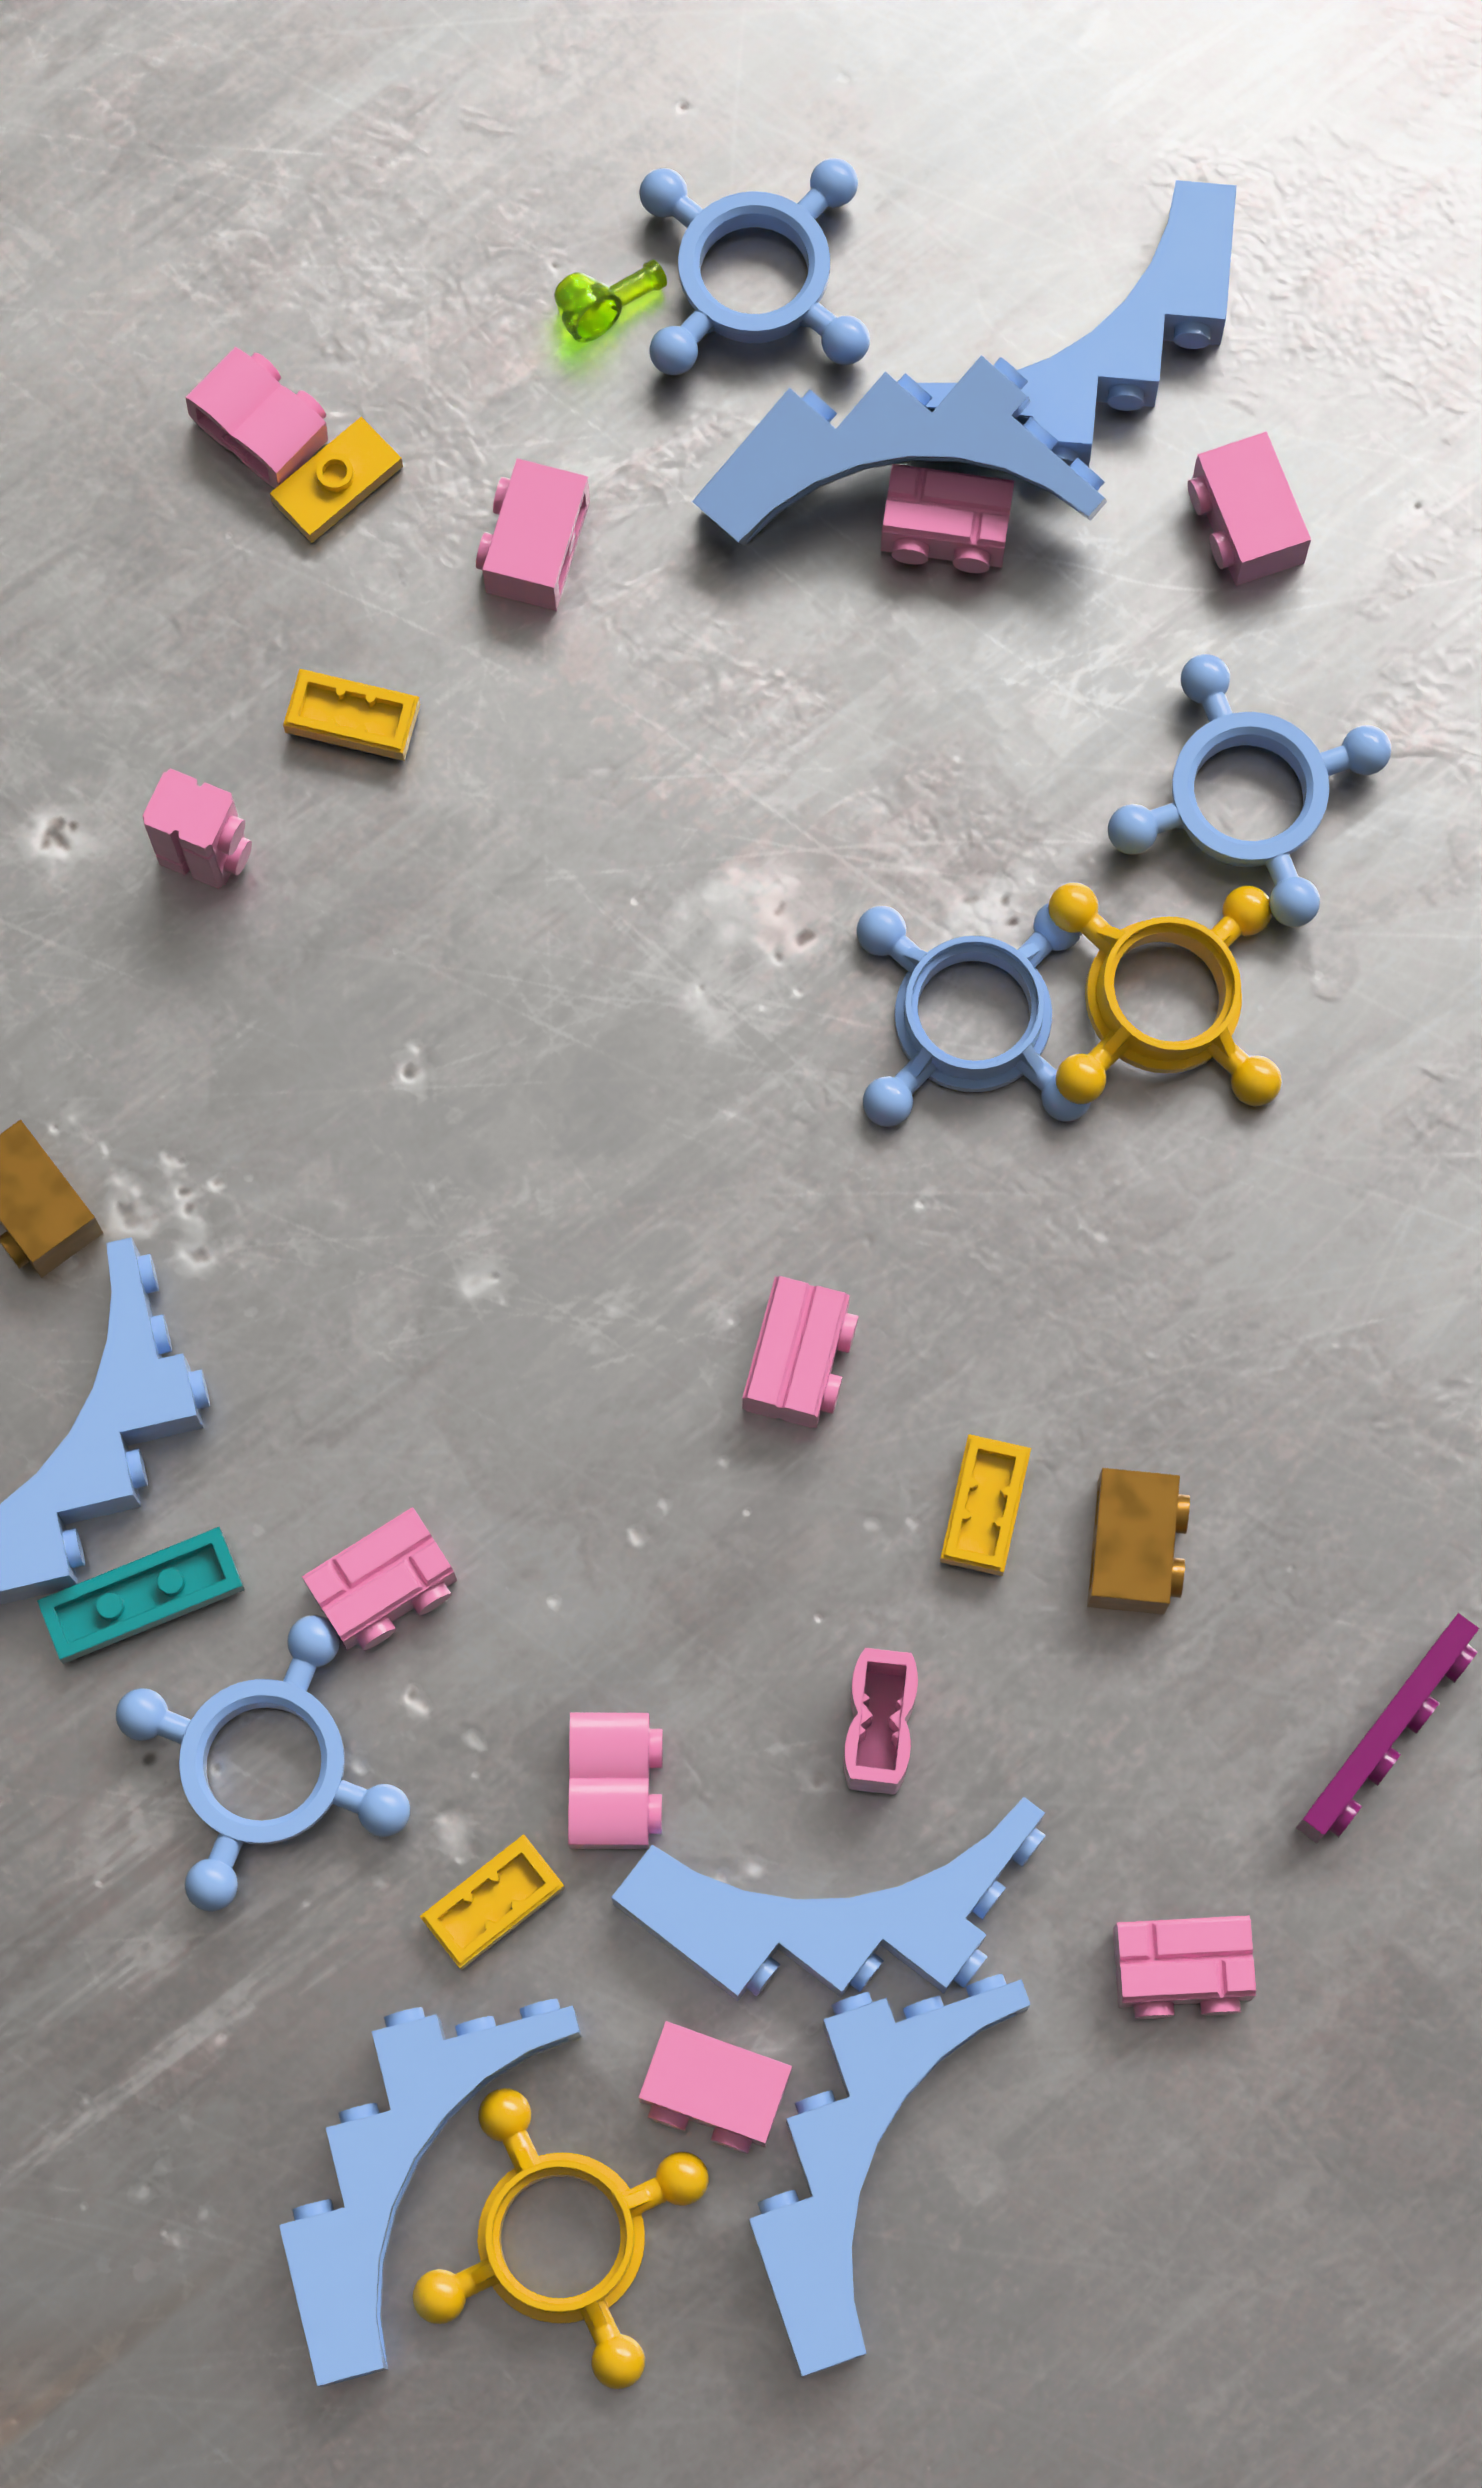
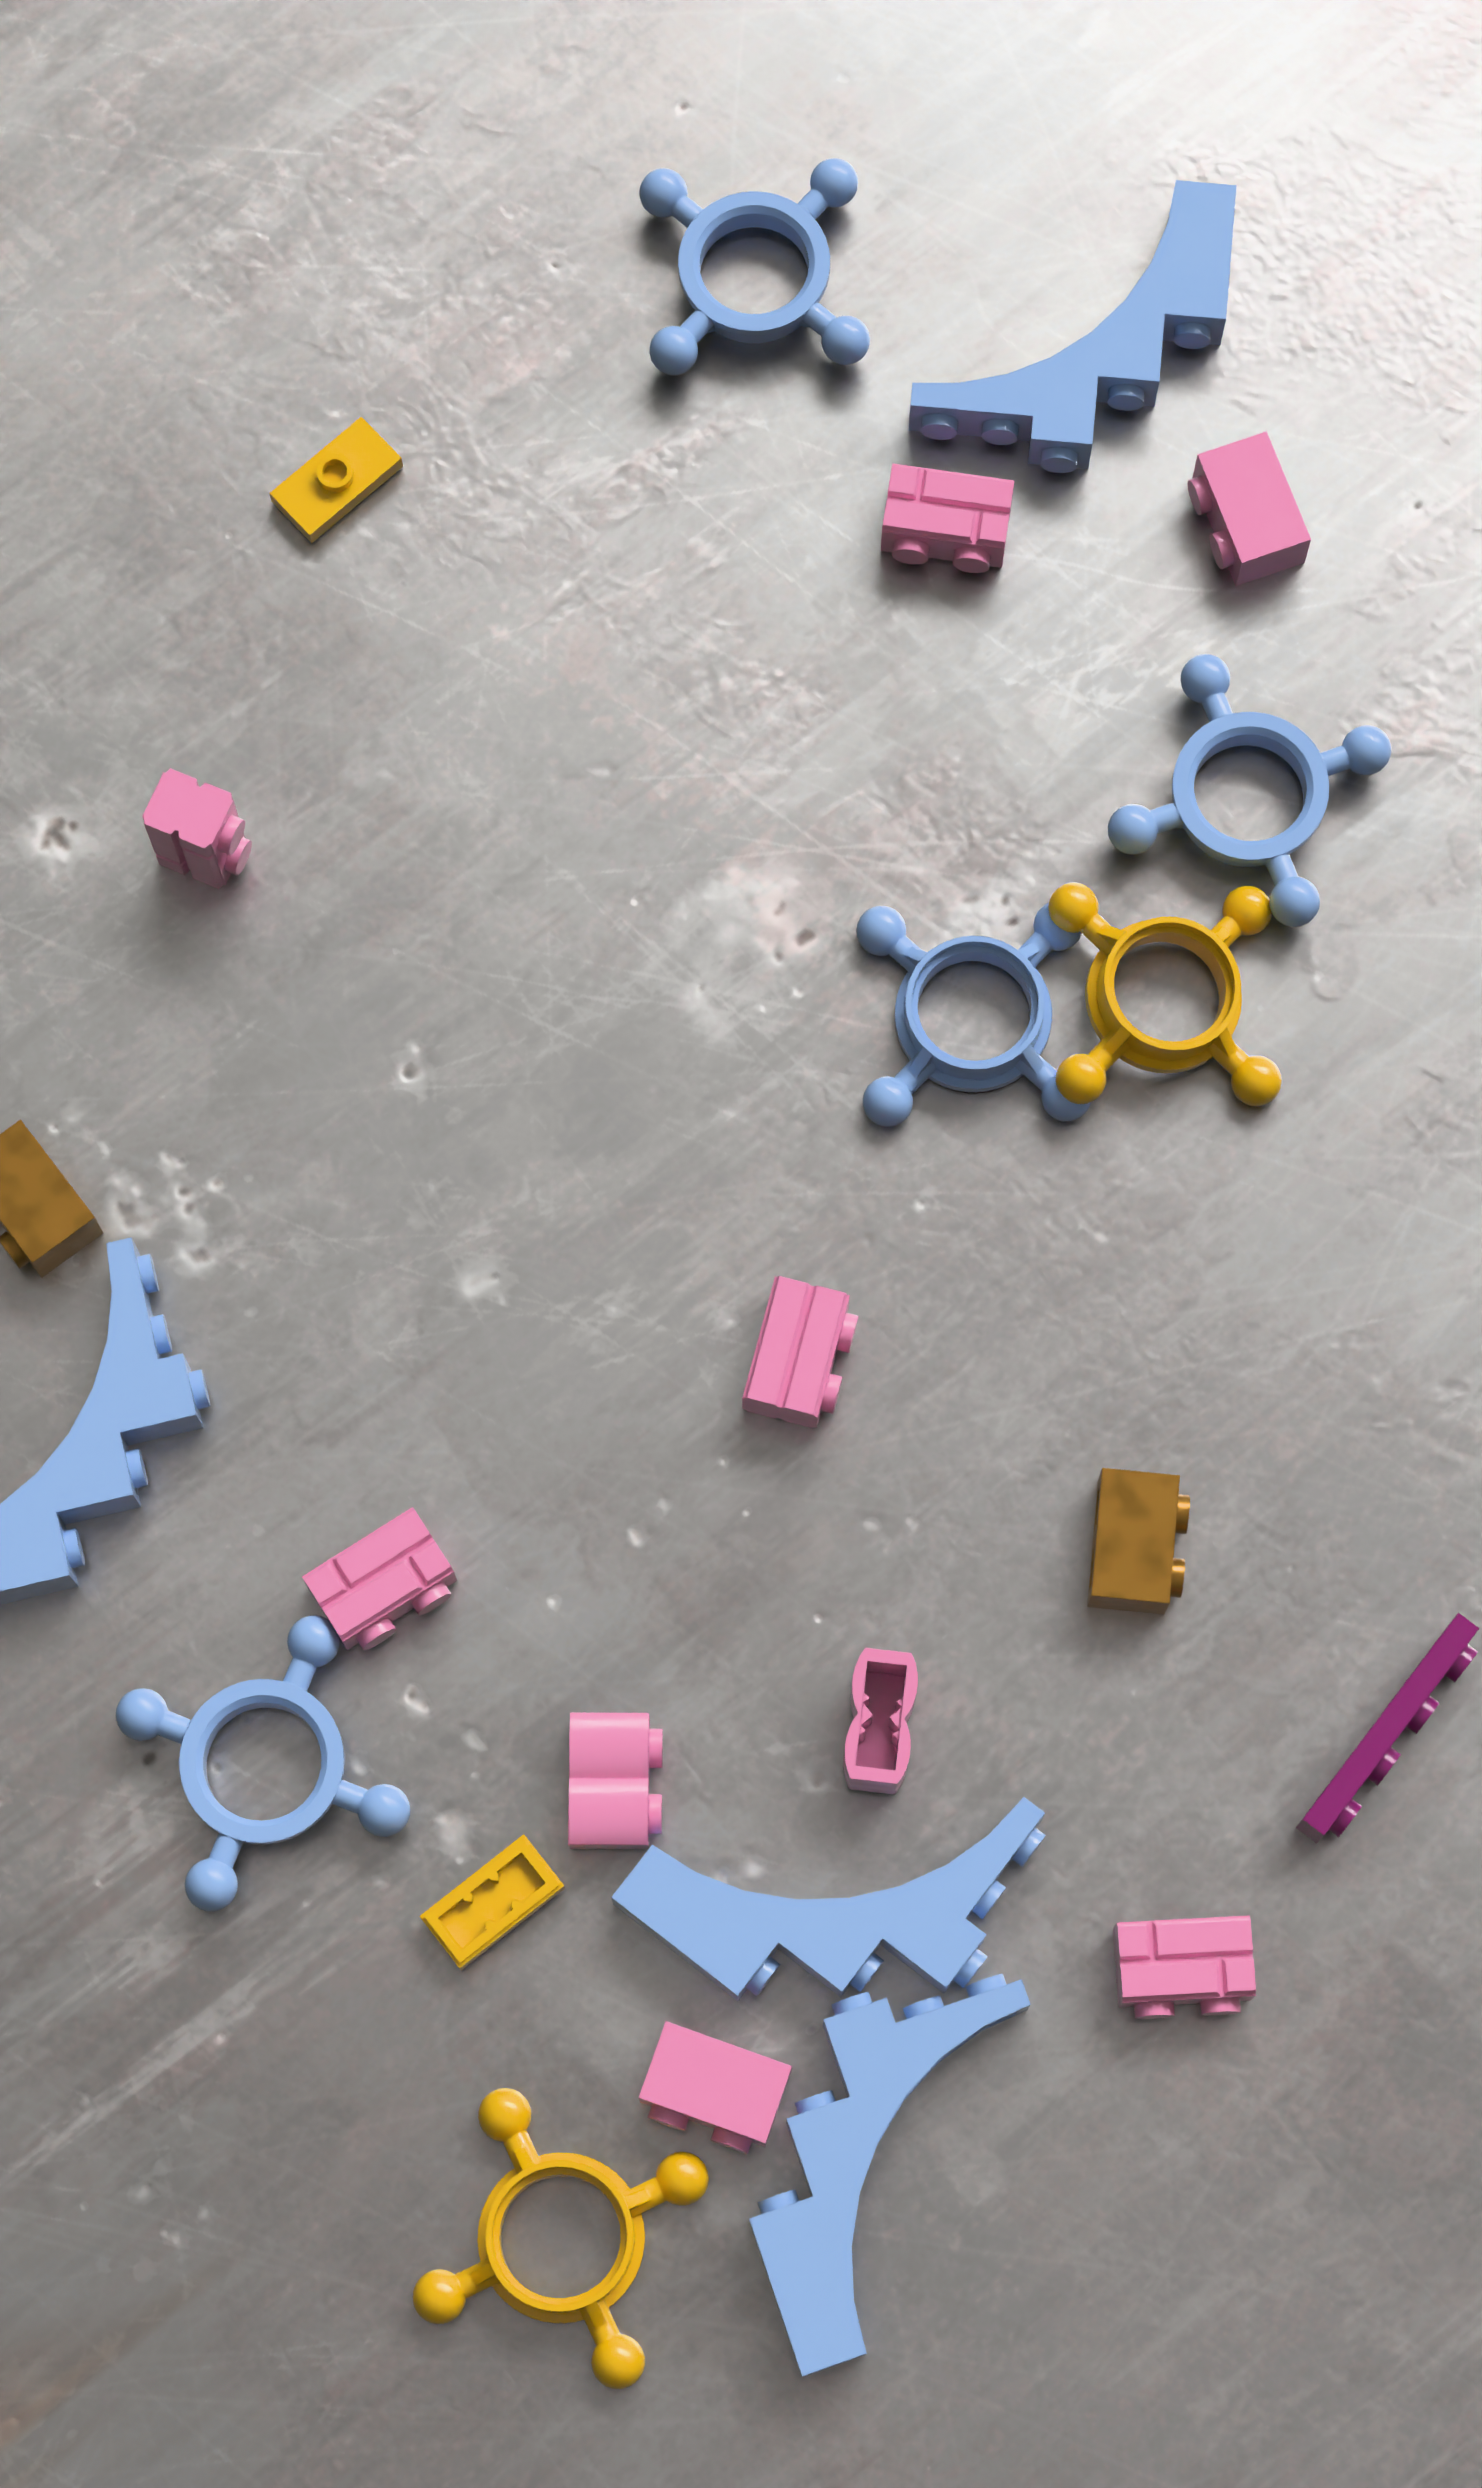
teal plate [37,1527,245,1664] -> none
bright pink brick [185,347,328,488] -> none
light blue arch [279,1999,582,2387] -> none
yellow plate [283,668,421,761] -> none
bright pink brick [476,458,590,611] -> none
clear neon green bar [554,259,667,342] -> none
light blue arch [692,355,1107,546] -> none
yellow plate [940,1434,1031,1576] -> none

